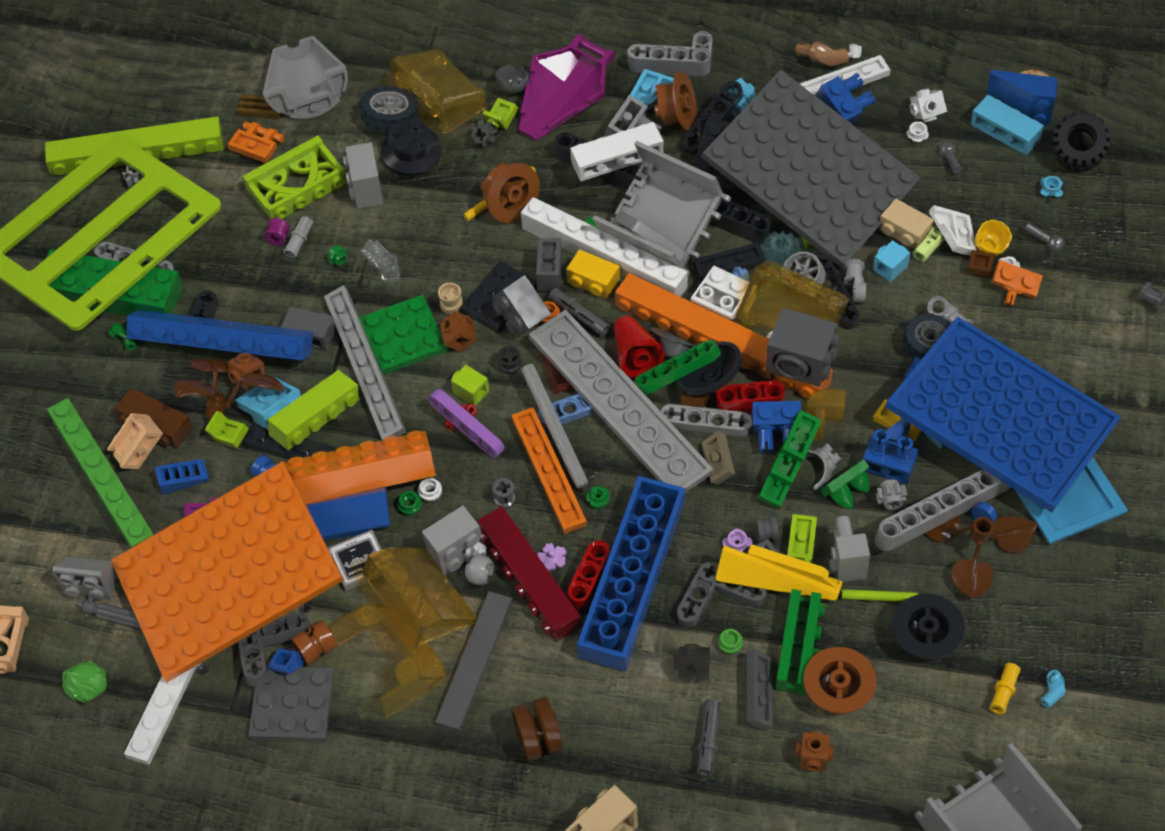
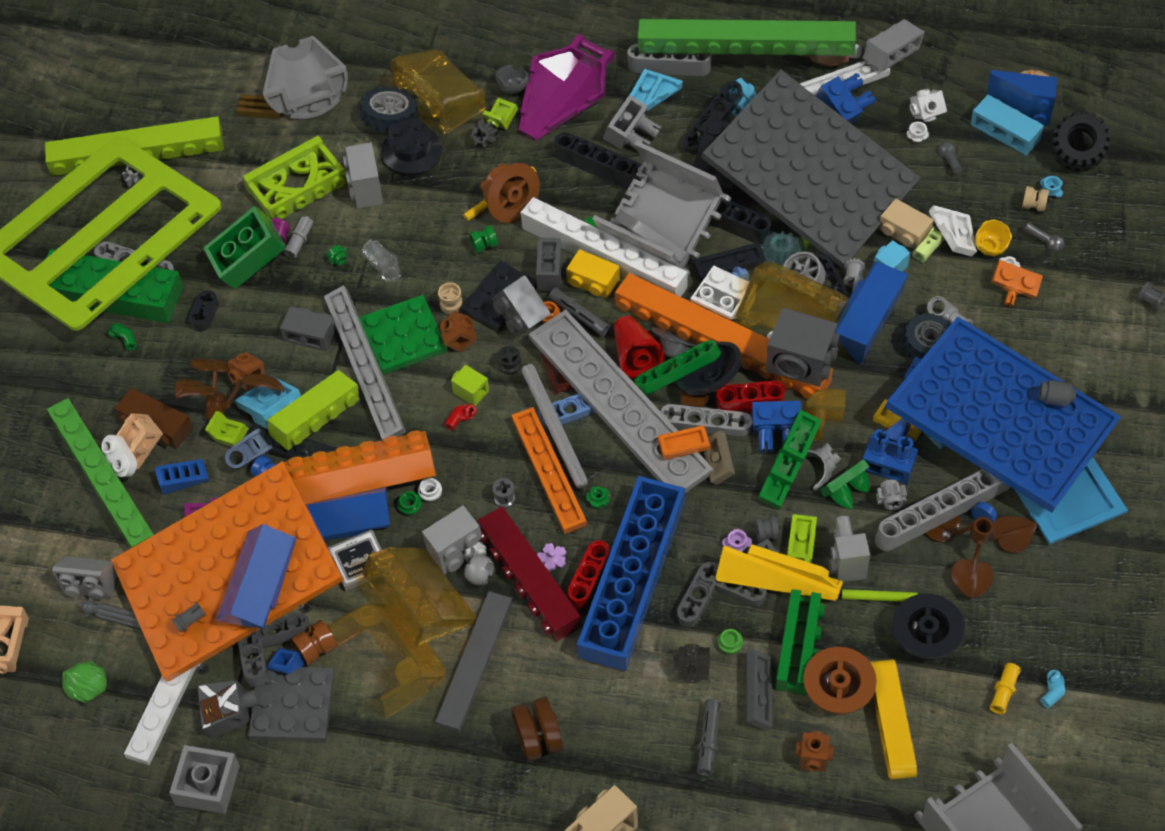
blue brick [127,310,313,360] -> none
orange plate [227,121,284,163] -> none
medium lavender beam [428,389,505,458] -> none
white brick [570,122,664,181] -> none
dark orange piece [655,71,697,132] -> none
reddish brown plate [967,250,995,277] -> none
none -> white plate [102,435,137,477]
none -> light grey brick [169,745,240,814]
none -> dark grey pin [172,602,206,632]
none -> dark grey torso [198,681,261,739]
none -> green brick [203,206,287,289]
none -> blue slope [216,524,296,629]
none -> sand blue piece [225,429,273,469]
none -> green wheel [469,225,498,254]
none -> bright green brick [638,19,856,56]
none -> orange tile [657,425,710,460]
none -> blue slope [837,262,908,364]
none -> light grey brick [862,19,925,71]
none -> yellow beam [870,659,917,780]
none -> tan wheel [1022,186,1049,212]
none -> dark grey brick [1038,380,1076,407]

